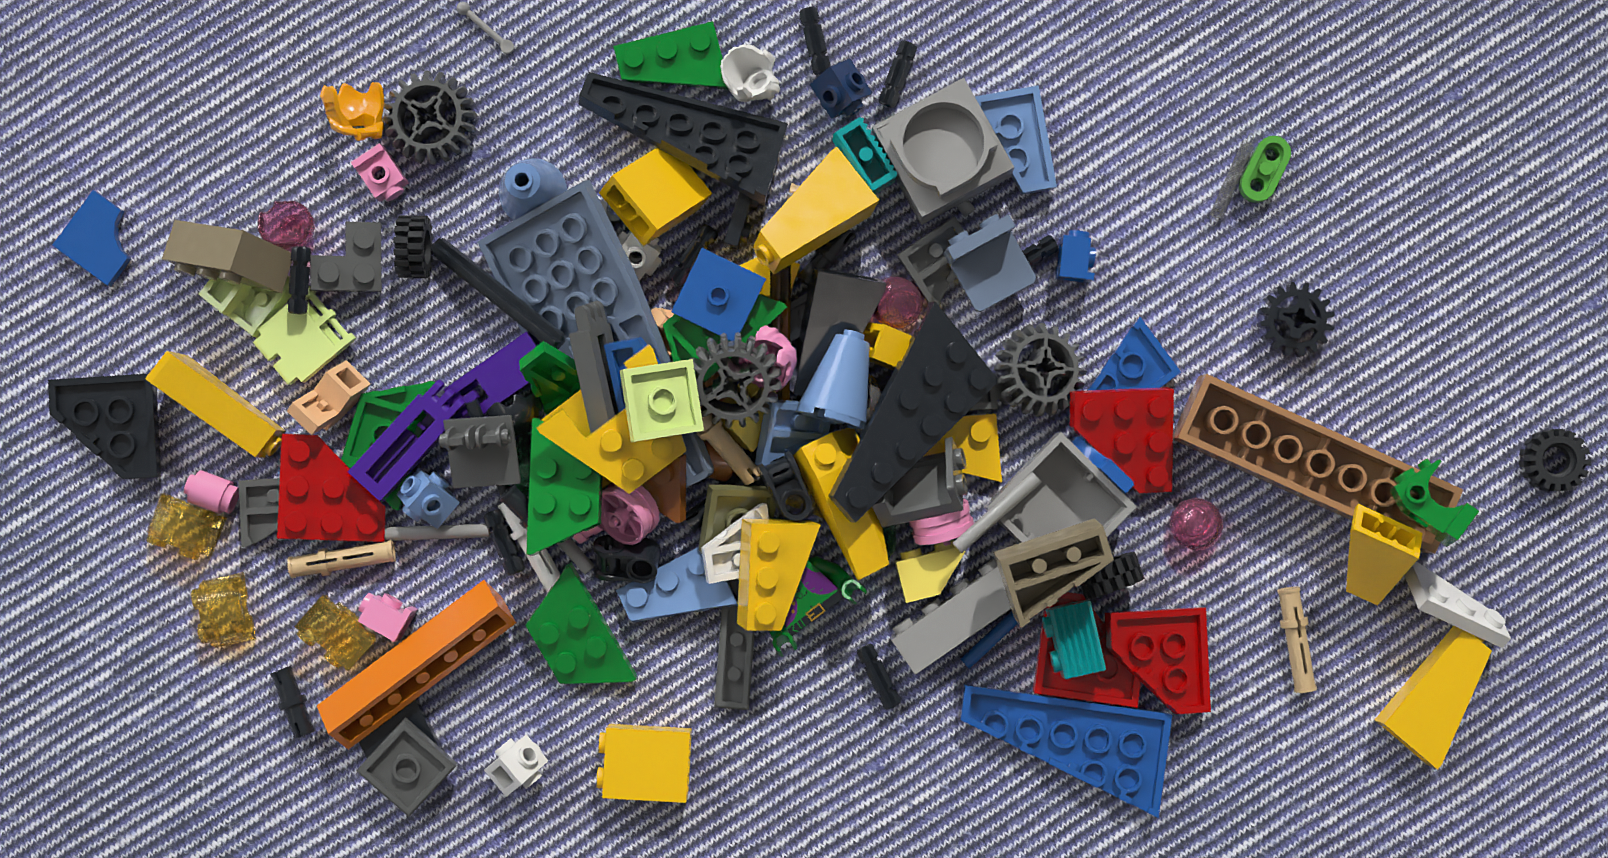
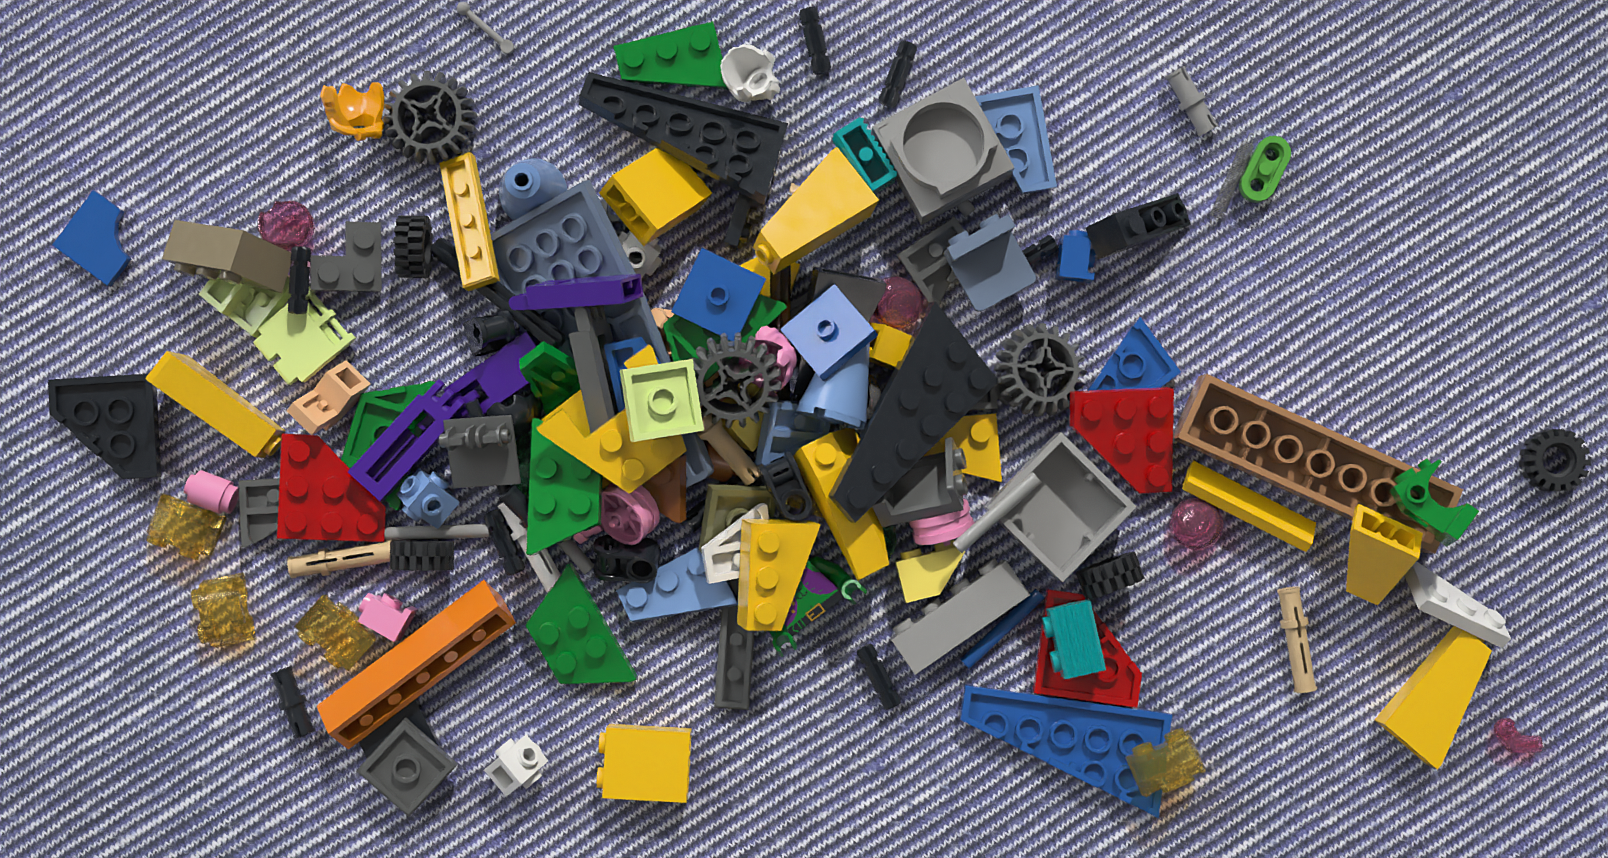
bright pink brick [351,143,409,202] -> none
black axle [668,224,718,287] -> none
black pin [797,229,856,287] -> none
dark blue brick [809,59,872,119] -> none
dark tan wedge [993,518,1114,628] -> none
blue tile [1070,436,1134,494] -> none
red plate [1105,607,1211,714] -> none
black gear [1256,282,1335,357] -> none
none -> black tyre [390,540,454,571]
none -> yellow tile [439,152,500,292]
none -> black piece [463,310,516,357]
none -> dark purple hinge [509,273,644,310]
none -> plate [780,284,878,381]
none -> black slope [1085,193,1191,260]
none -> clear yellow cylinder [1125,728,1206,797]
none -> light grey pin [1165,66,1219,137]
none -> yellow tile [1182,460,1316,552]
none -> clear pink arm [1494,718,1543,753]

